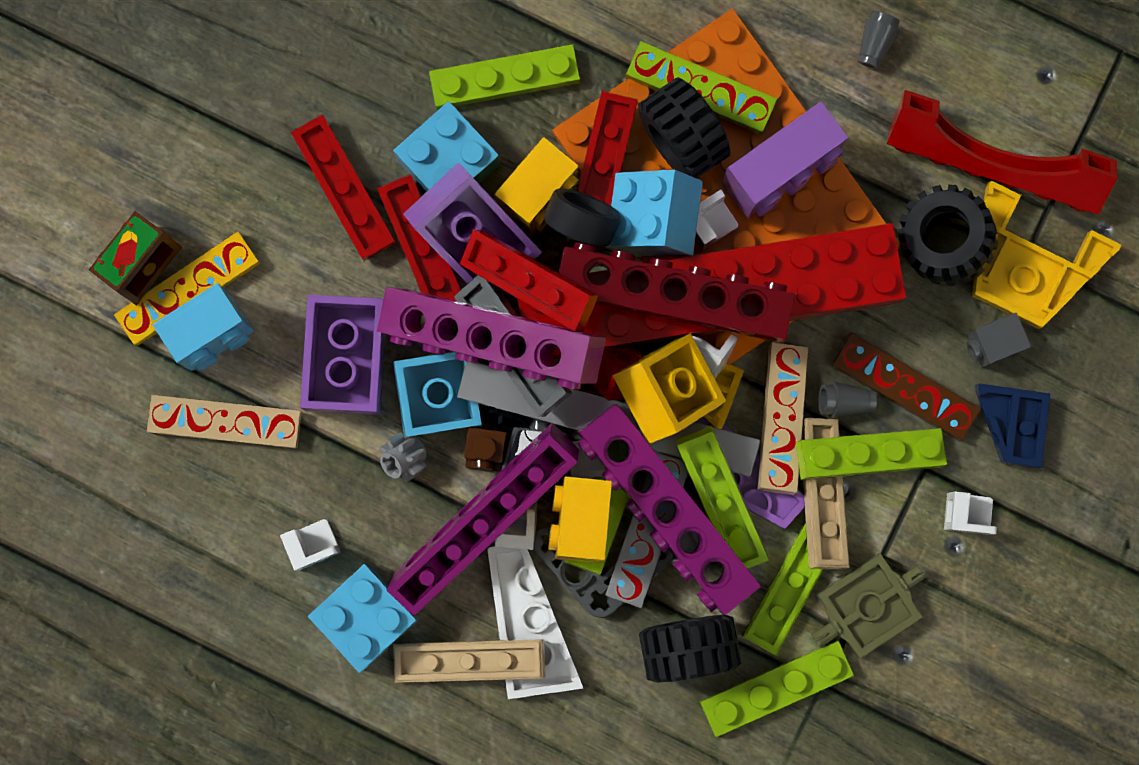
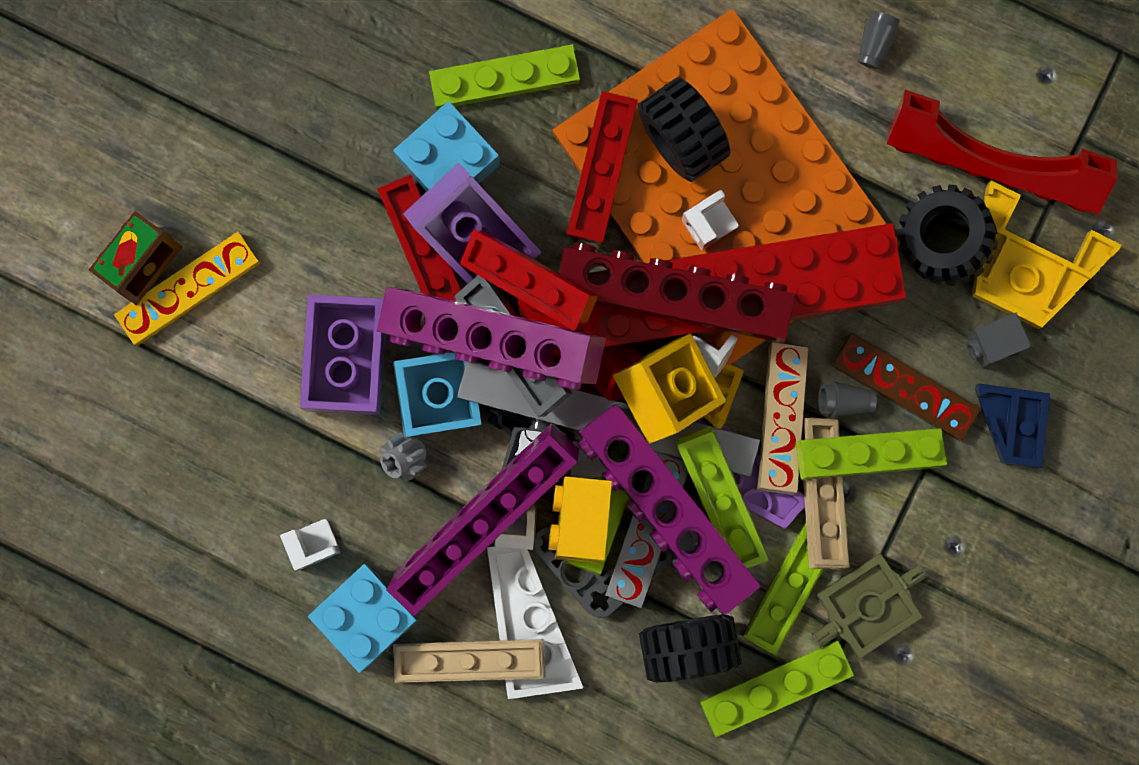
tan tile [147,395,302,449] -> none
medium azure brick [152,283,255,371] -> none
red plate [290,114,396,262] -> none
reddish brown brick [464,427,507,472] -> none
yellow brick [494,137,579,237] -> none
black tyre [543,189,621,247] -> none
medium azure brick [606,170,703,257] -> none
lime tile [625,41,777,135] -> none
medium lavender brick [721,101,848,219] -> none
white panel [944,492,997,535] -> none

